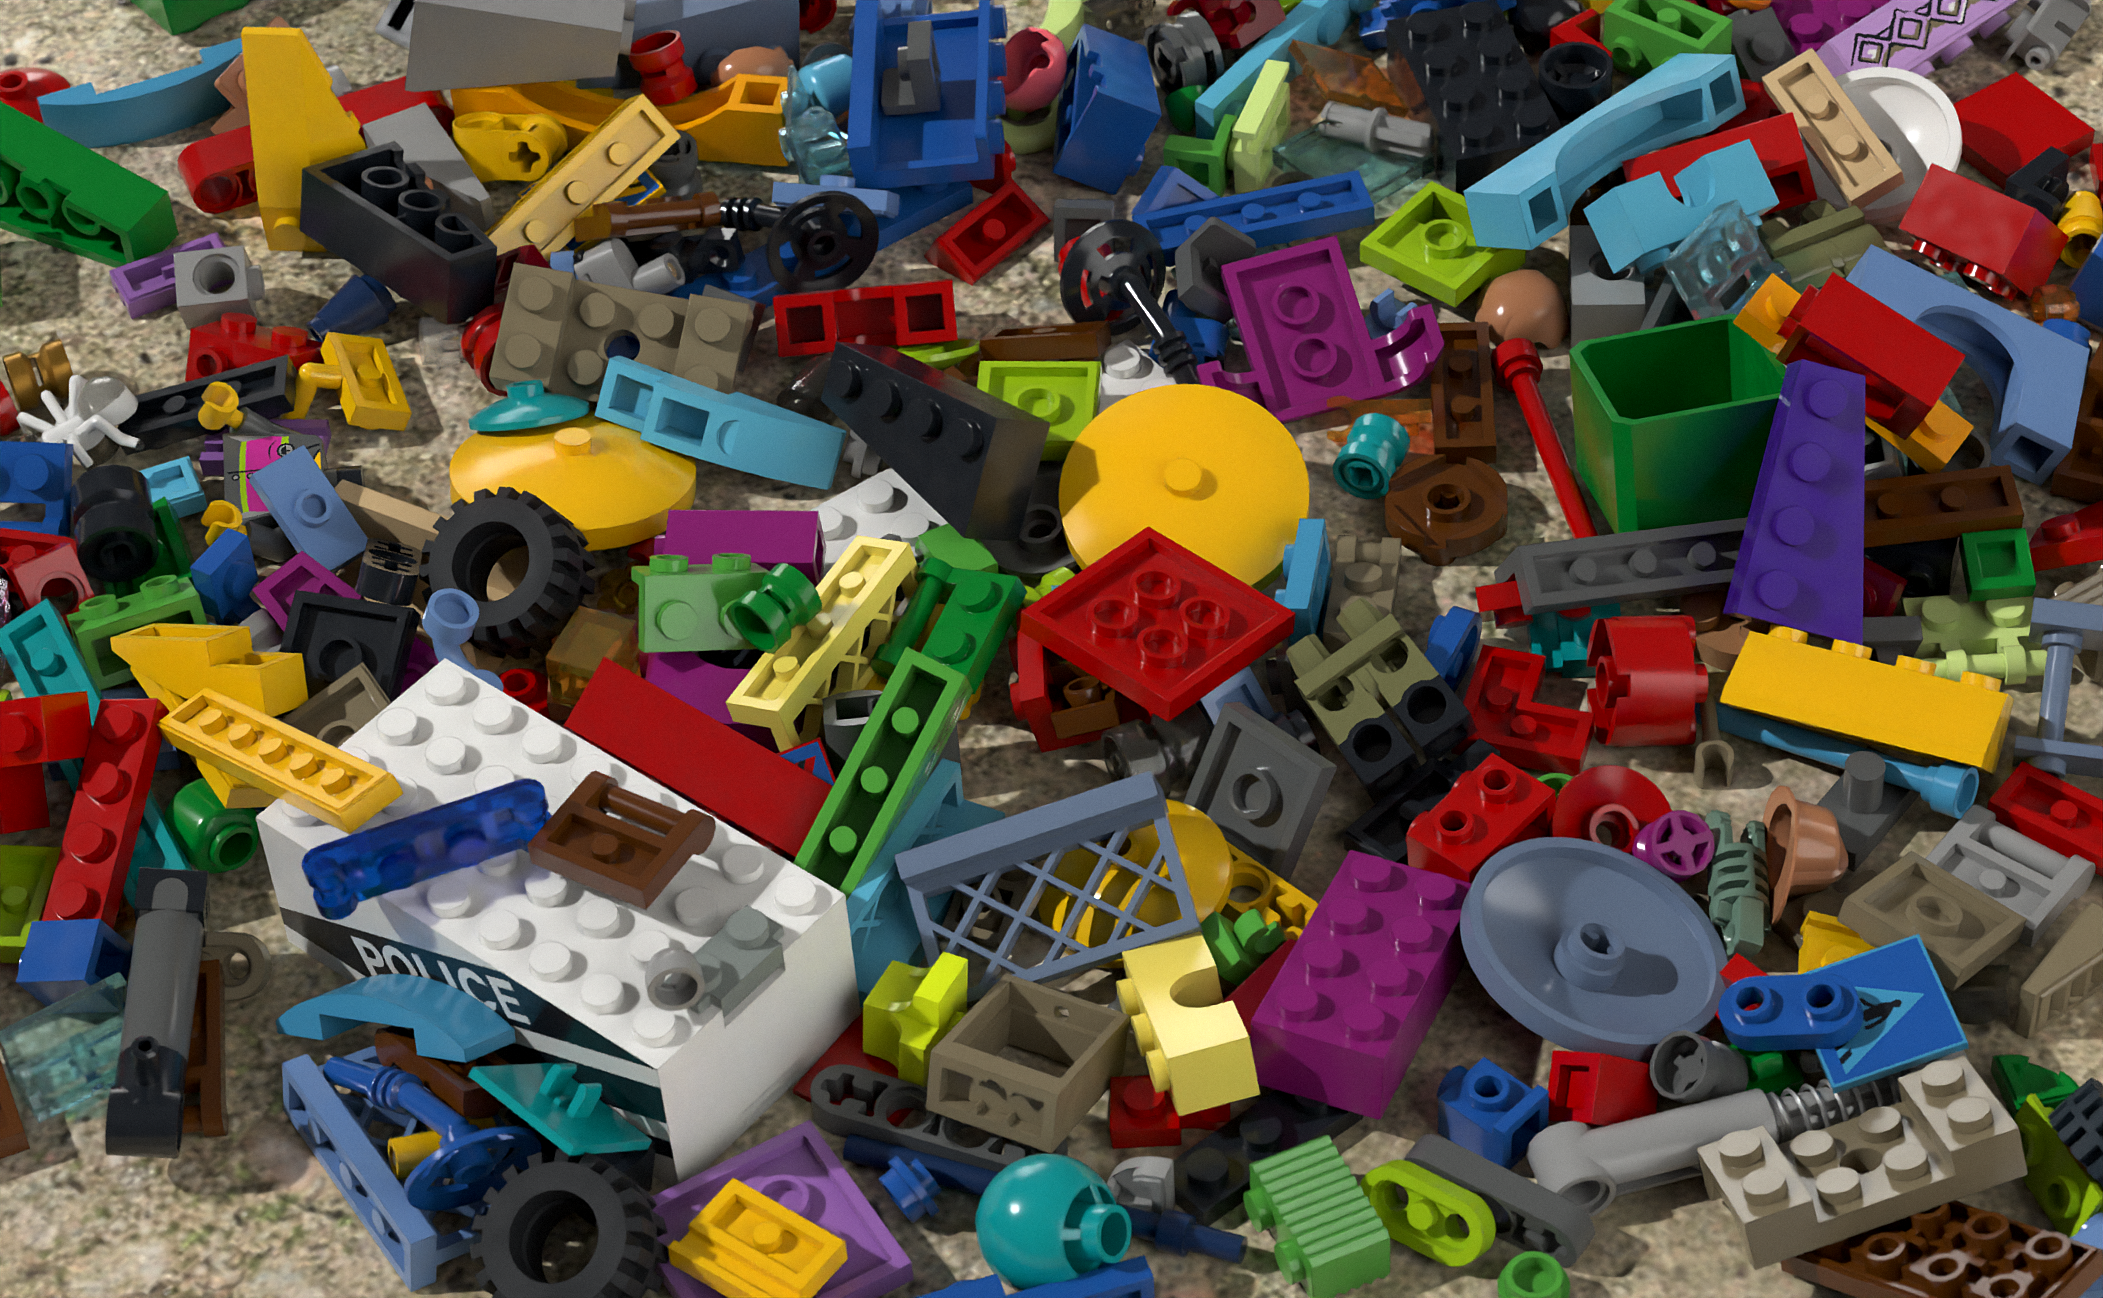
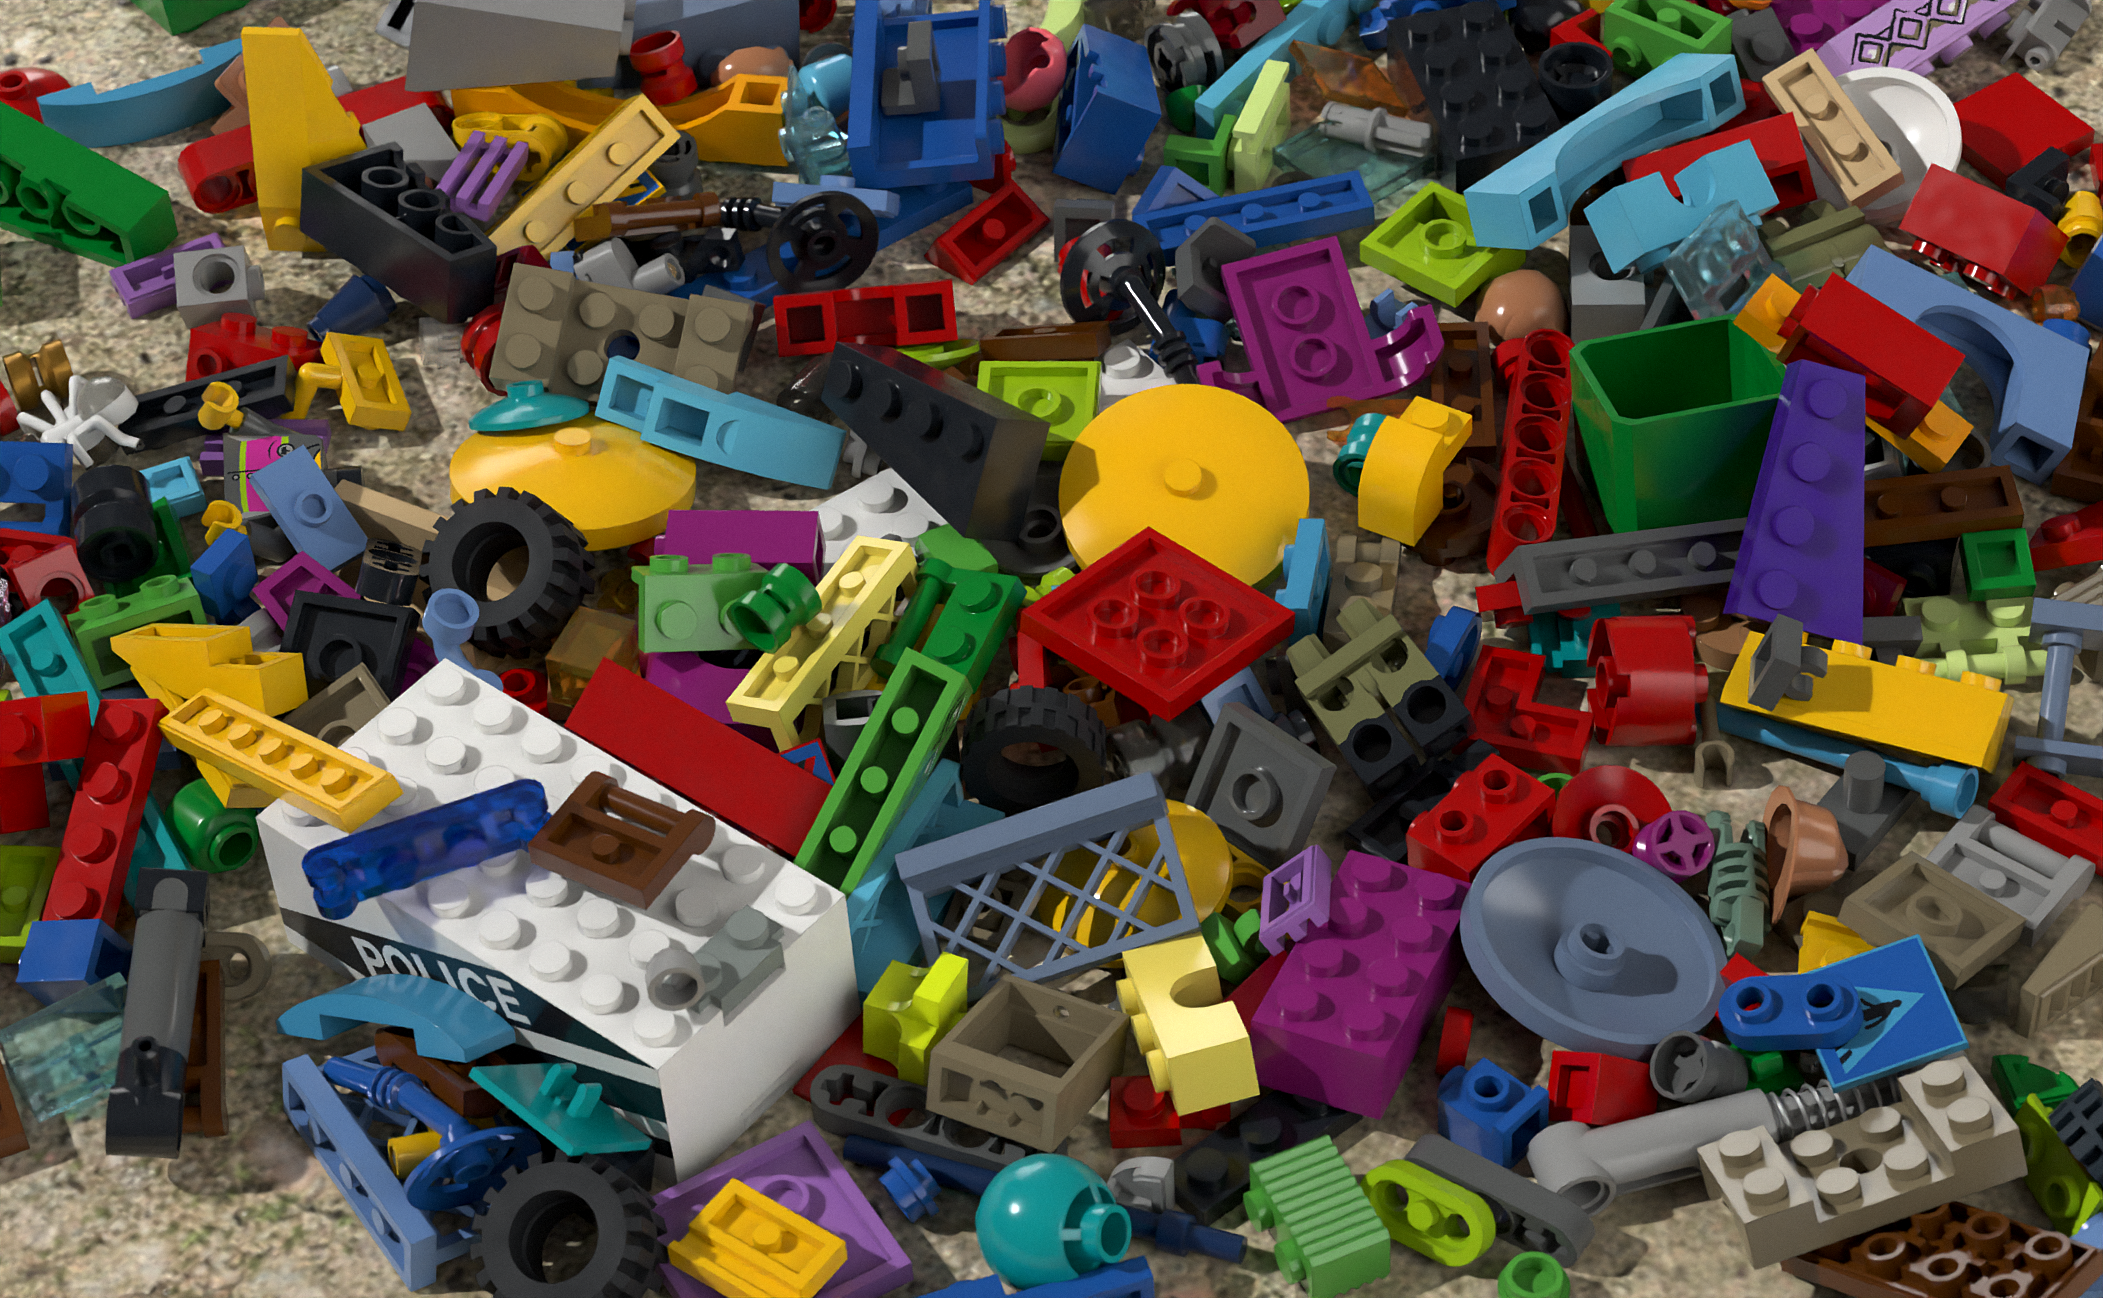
none -> medium lavender tile [435,130,529,222]
none -> black tyre [960,685,1107,818]
none -> medium lavender tile [1259,844,1332,957]
none -> yellow brick [1358,396,1472,547]
none -> red tile [1435,1006,1475,1076]
none -> red beam [1486,329,1575,577]
none -> dark grey tile [1747,613,1828,711]

